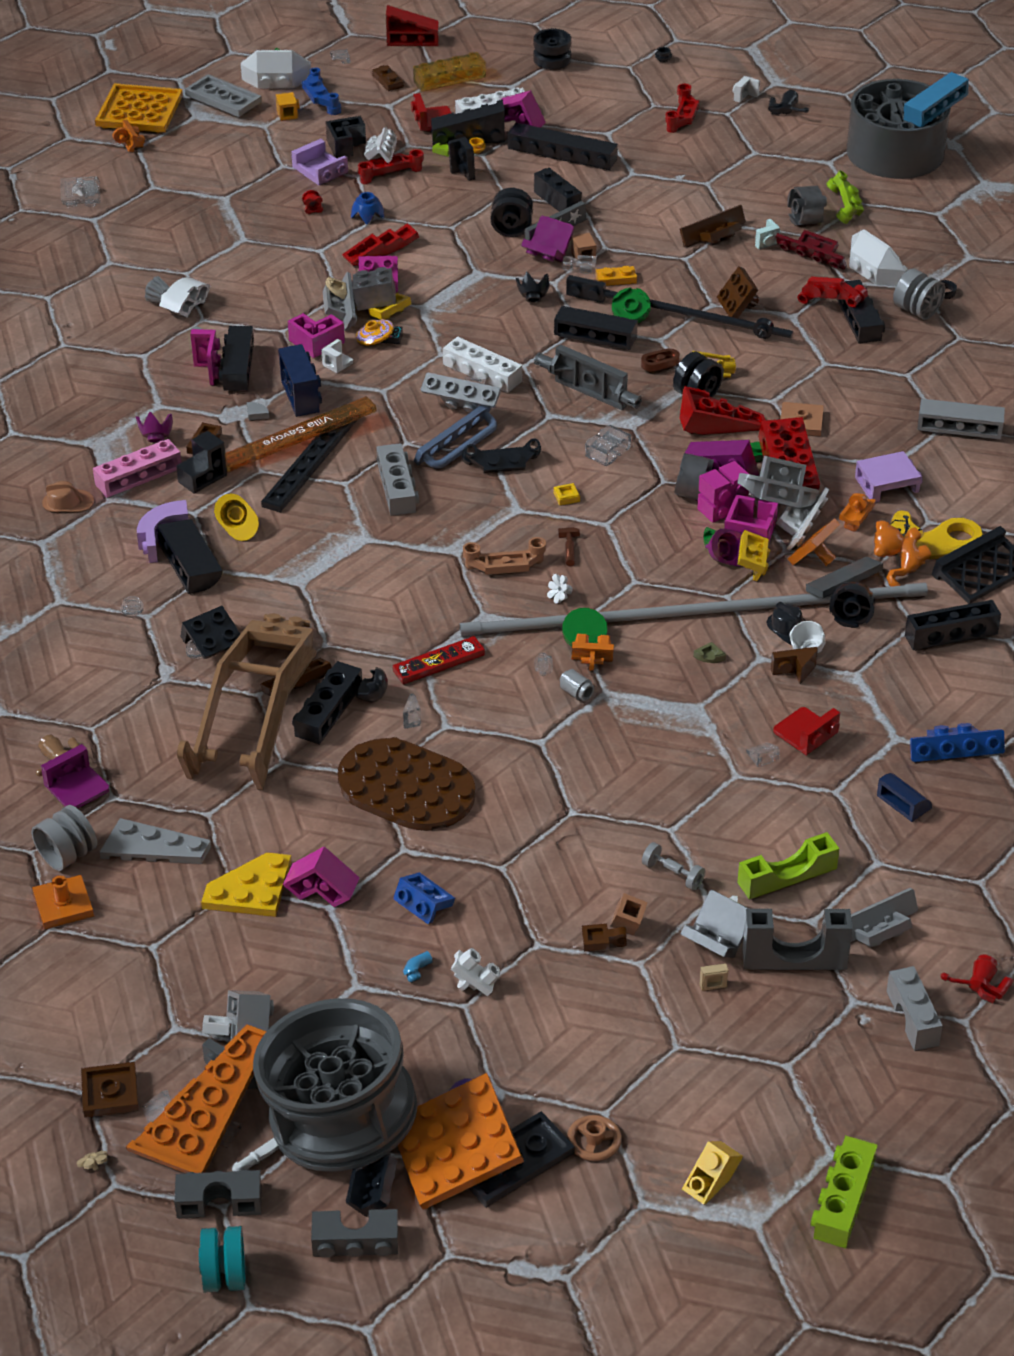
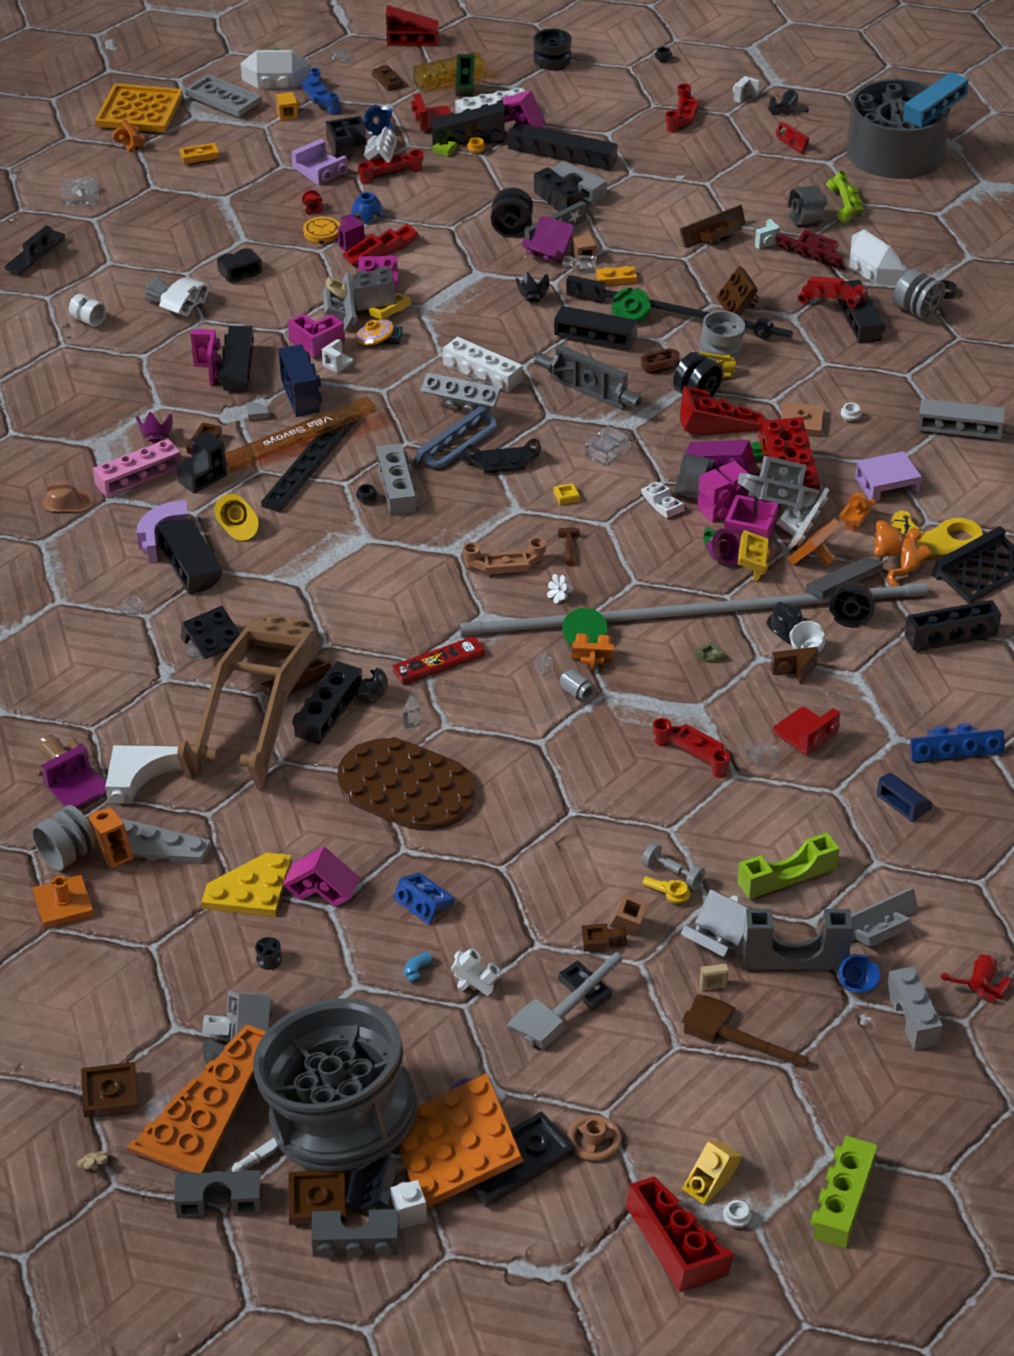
teal wheel [199,1226,245,1293] -> none
black bracket [448,137,476,181] -> none
none -> black bracket [5,225,65,275]
none -> white wheel [68,293,106,327]
none -> orange torso [88,808,133,868]
none -> white arch [105,745,183,804]
none -> light orange plate [179,143,219,164]
none -> black brick [217,248,263,282]
none -> black wheel [255,937,282,970]
none -> reddish brown plate [288,1170,346,1225]
none -> light orange tile [303,217,340,243]
none -> magenta piece [338,214,365,252]
none -> black plate [356,484,378,503]
none -> blue piece [363,104,394,136]
none -> white brick [391,1180,427,1229]
none -> dark green brick [455,54,475,96]
none -> light grey piece [506,952,623,1050]
none -> light grey arch [552,161,607,206]
none -> black plate [558,961,612,1011]
none -> red wedge [625,1176,734,1292]
none -> white slope [641,482,685,518]
none -> yellow plate [642,876,691,904]
none -> red plate [652,718,730,778]
none -> reddish brown piece [682,994,810,1068]
none -> light grey wheel [699,310,745,362]
none -> white plate [723,1200,751,1228]
none -> red piece [775,122,809,154]
none -> blue hair [838,954,880,994]
none -> white plate [841,403,862,421]

